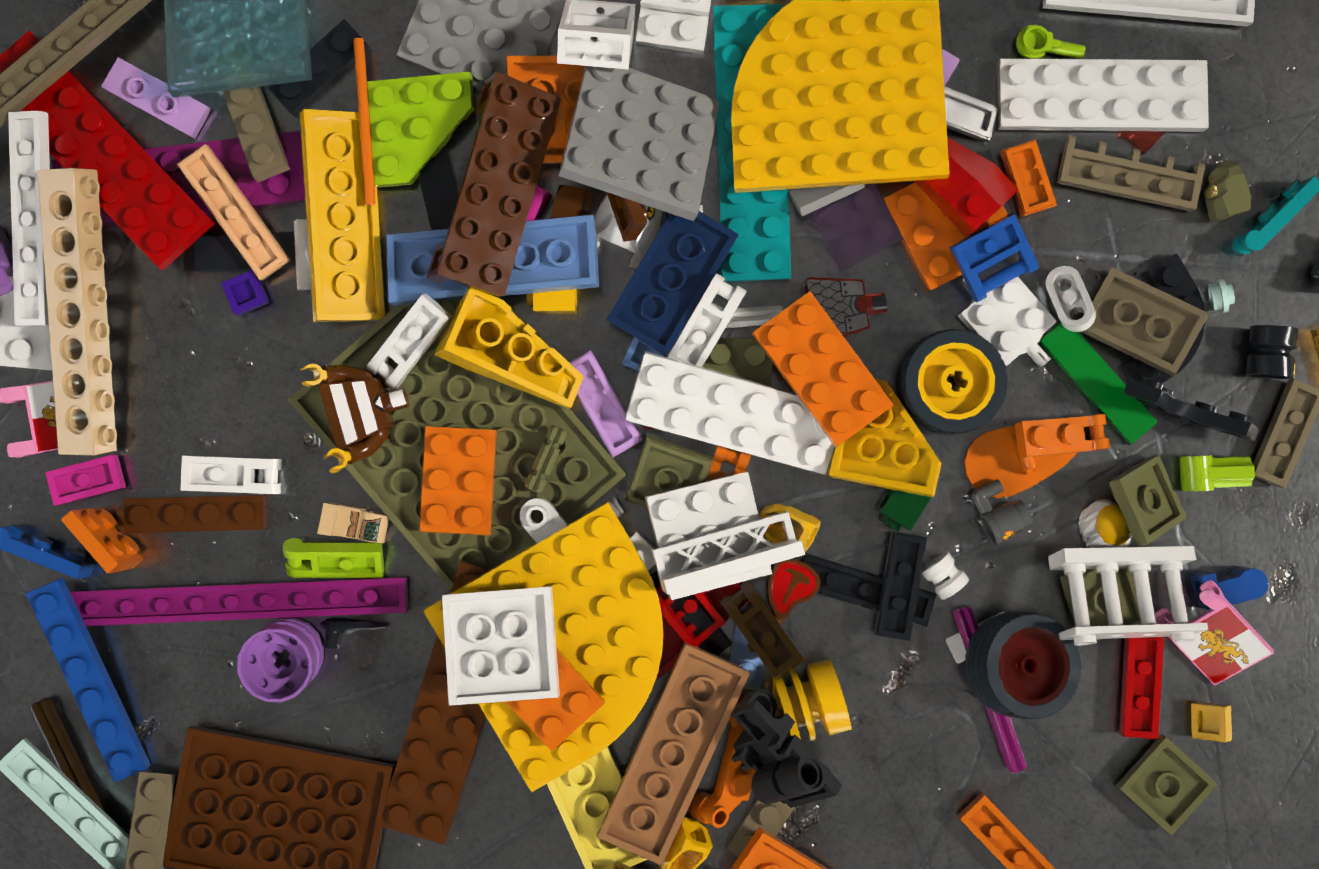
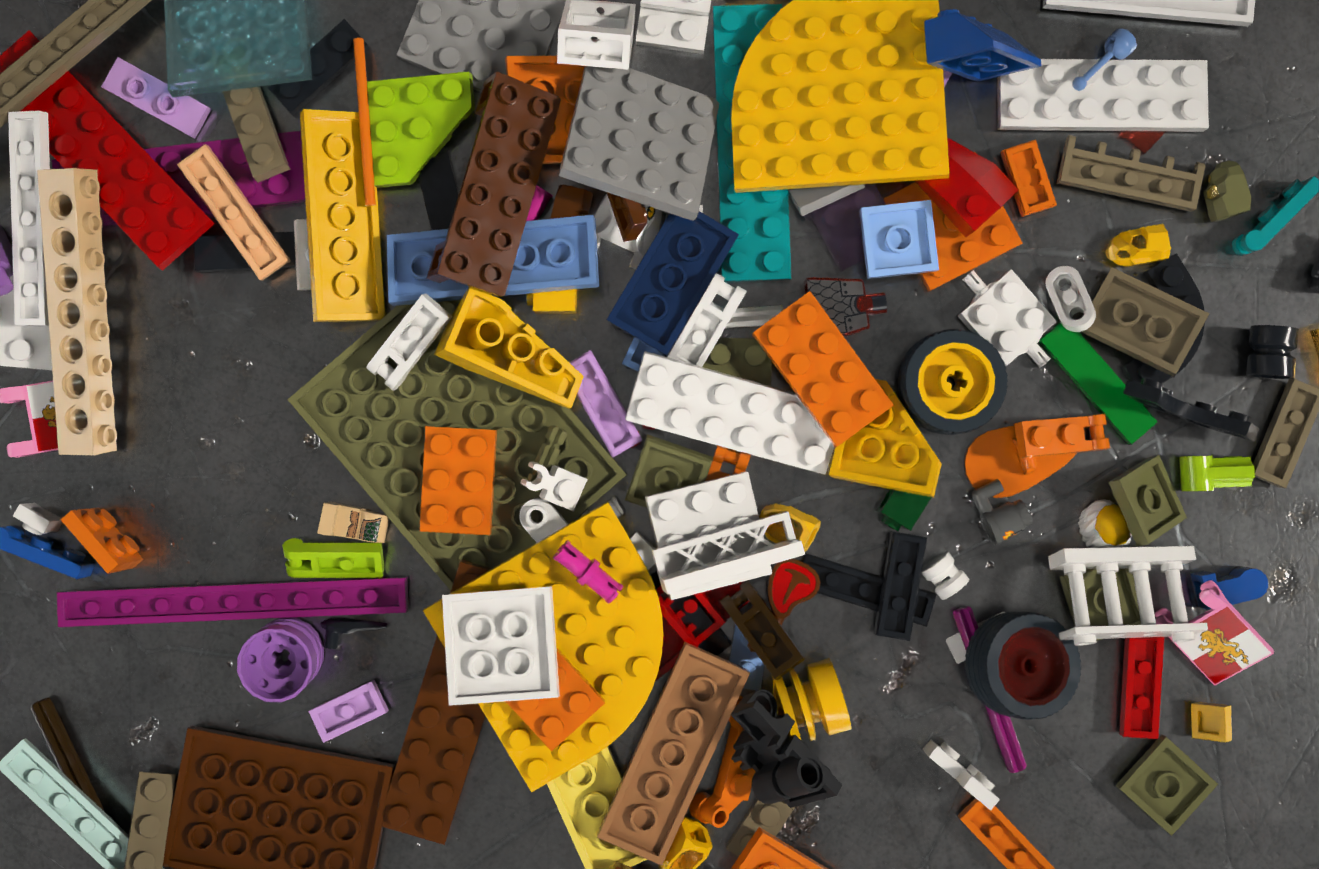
blue plate [25,577,151,782] -> none
dark pink plate [45,454,126,506] -> none
reddish brown plate [124,495,267,533] -> none
white plate [180,456,282,494] -> none
dark purple plate [221,270,270,316] -> none
reddish brown torso [300,364,409,473] -> none
tile [944,86,999,142] -> none
blue plate [949,214,1039,303] -> none
lime plate [1016,25,1086,59] -> none
light aqua plate [1208,278,1235,313] -> none
none -> white plate [13,503,63,535]
none -> lavender plate [308,680,389,743]
none -> white plate [520,461,588,511]
none -> dark pink pin [553,540,623,604]
none -> light blue plate [859,200,939,279]
none -> white plate [922,739,1000,810]
none -> blue slope [924,9,1041,82]
none -> medium blue hinge [1072,29,1137,91]
none -> yellow rock [1106,224,1171,267]

